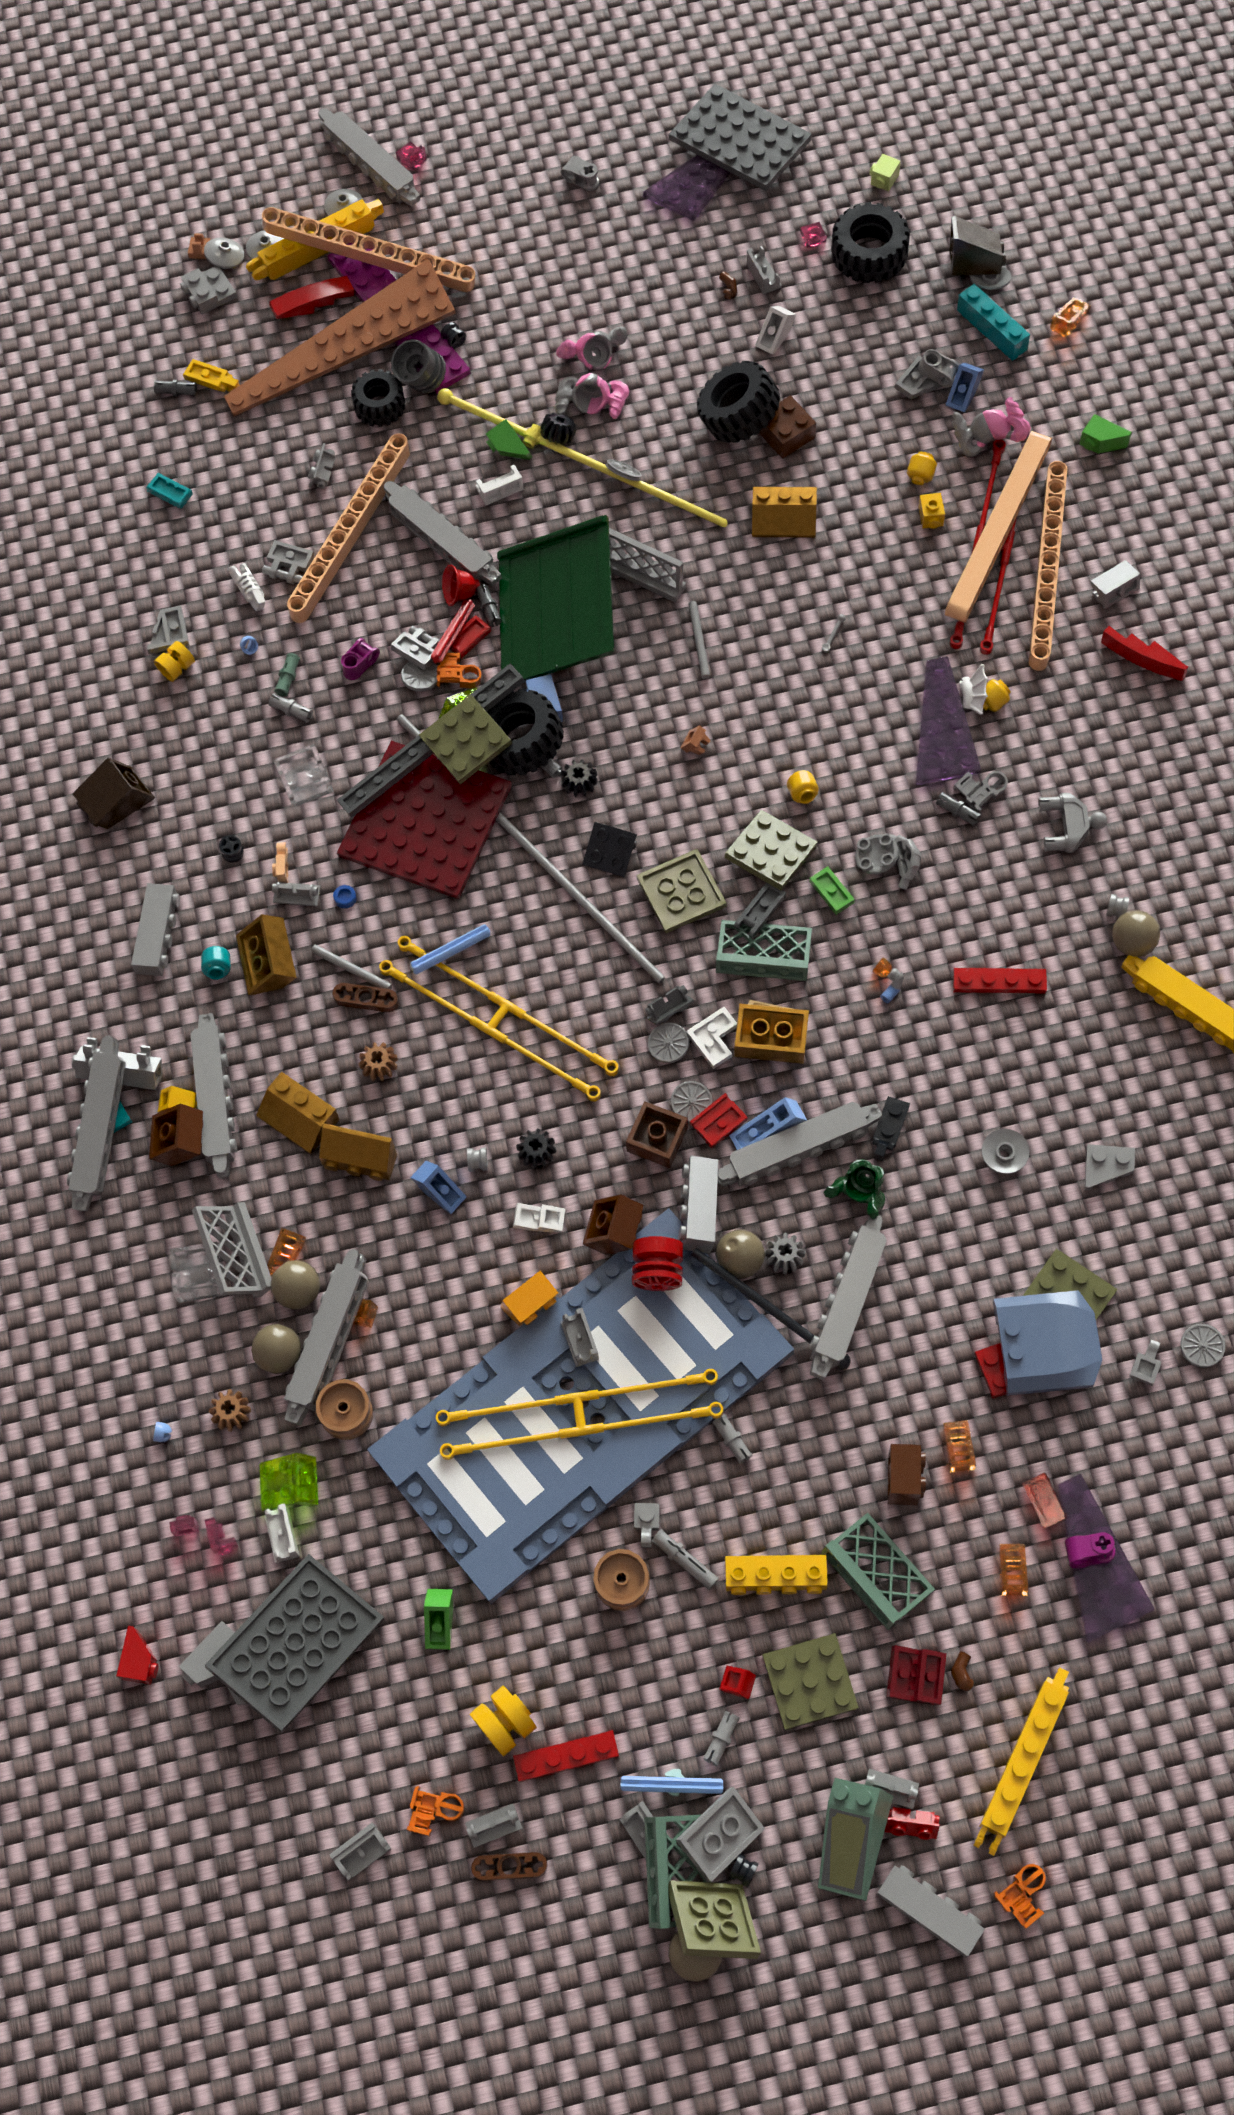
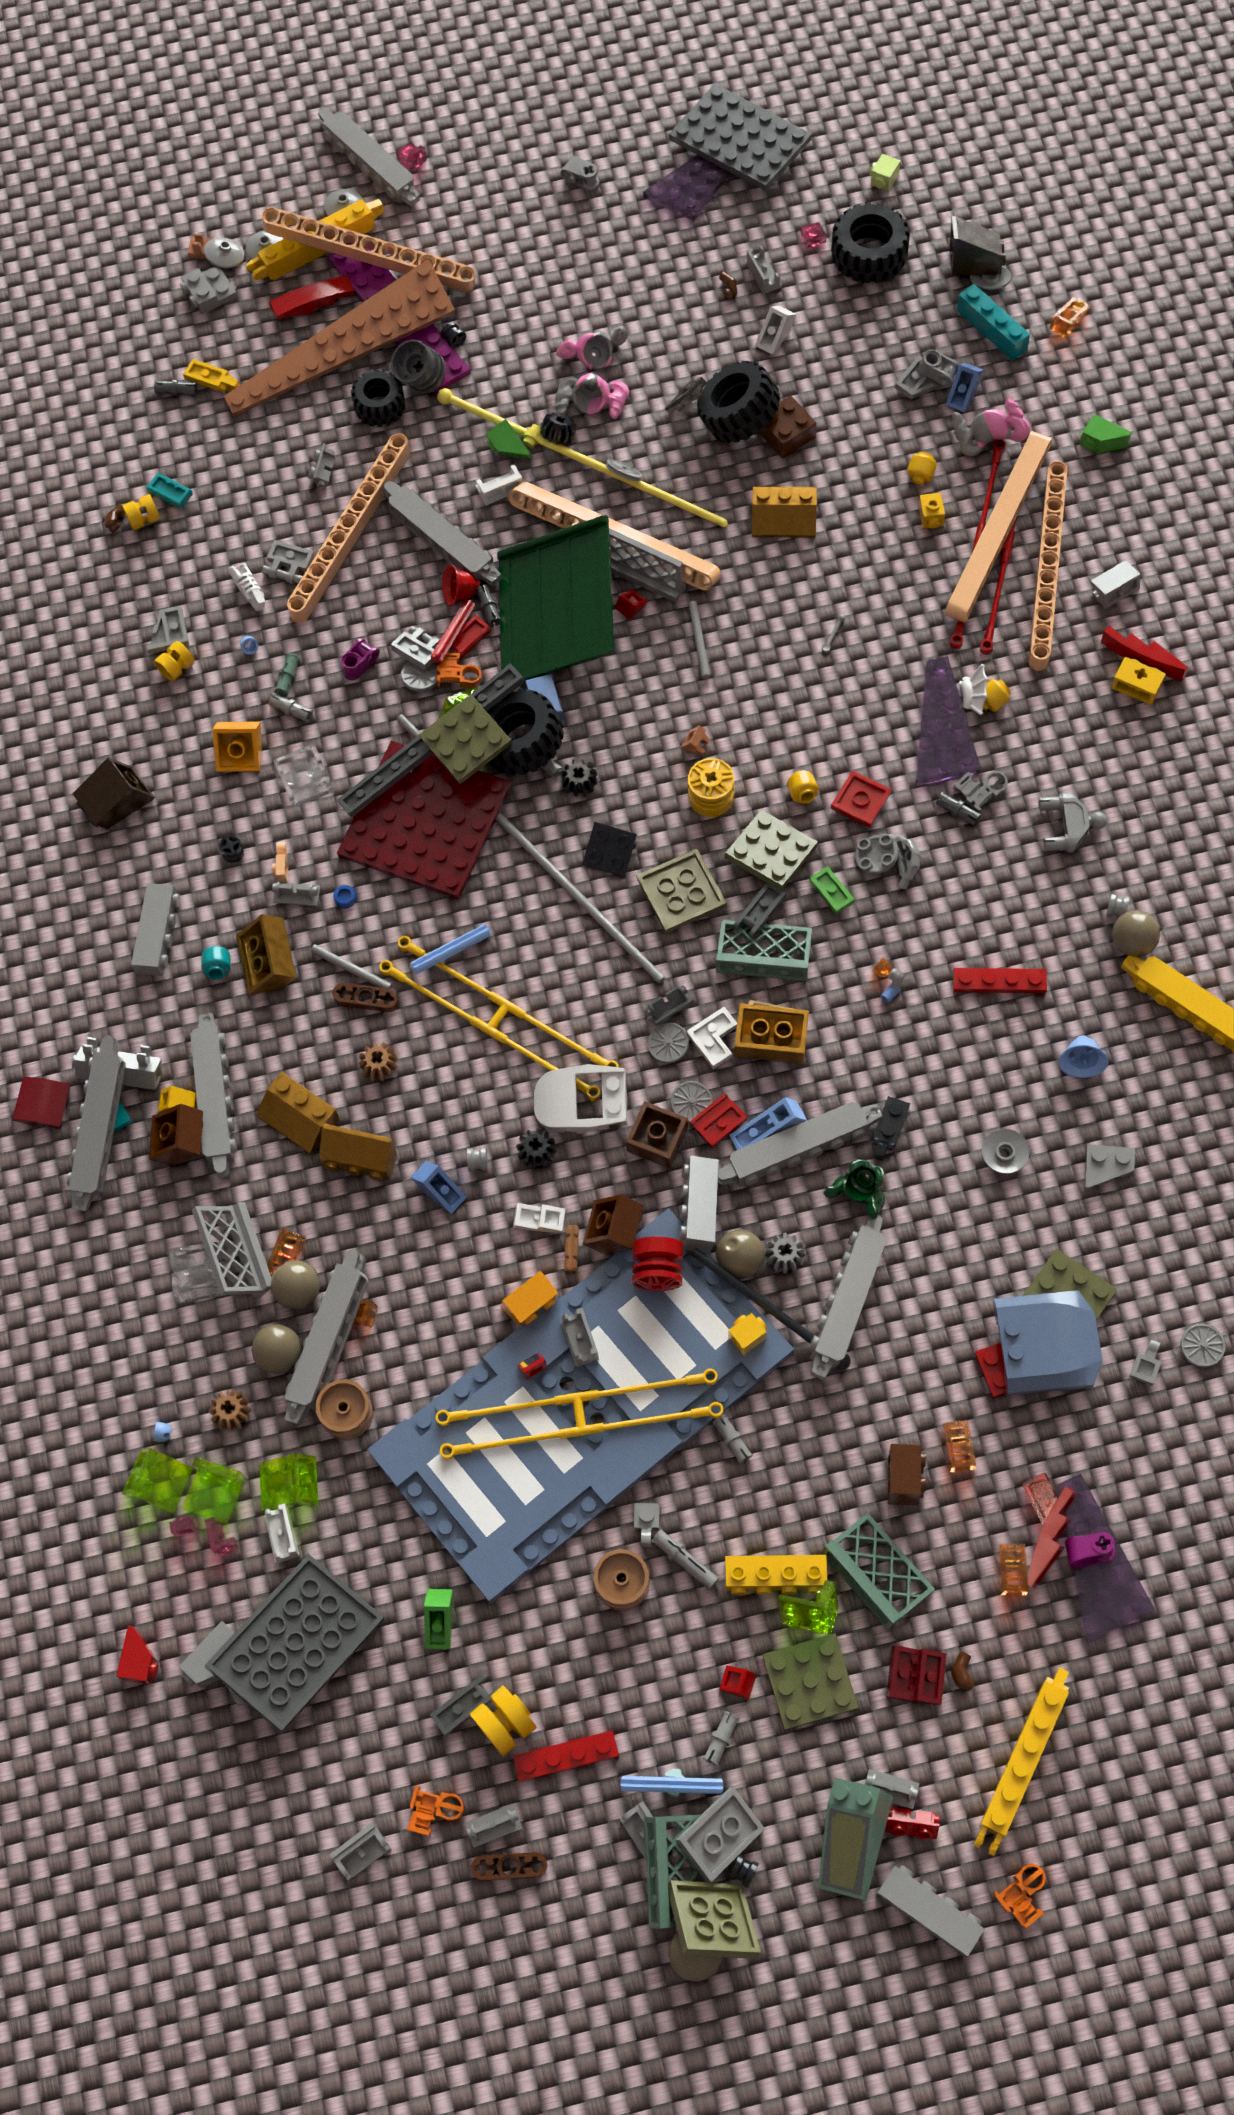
none -> dark red slope [12,1077,71,1129]
none -> reddish brown arm [104,504,125,533]
none -> yellow wheel [122,494,161,531]
none -> clear neon green bracket [122,1448,193,1513]
none -> clear neon green bracket [182,1457,246,1524]
none -> light orange slope [212,722,262,772]
none -> dark grey hinge [430,1673,498,1737]
none -> light nougat beam [508,482,721,590]
none -> red slope [518,1353,547,1380]
none -> white slope [534,1064,628,1134]
none -> medium nougat axle [564,1225,579,1272]
none -> red slope [615,590,648,619]
none -> clear smoke wing [665,377,707,414]
none -> yellow wheel [688,758,734,817]
none -> yellow brick [728,1313,767,1355]
none -> clear neon green bracket [778,1580,839,1634]
none -> red plate [831,770,892,828]
none -> red slope [1027,1486,1078,1588]
none -> light blue hat [1059,1036,1109,1078]
none -> yellow brick [1111,657,1166,705]

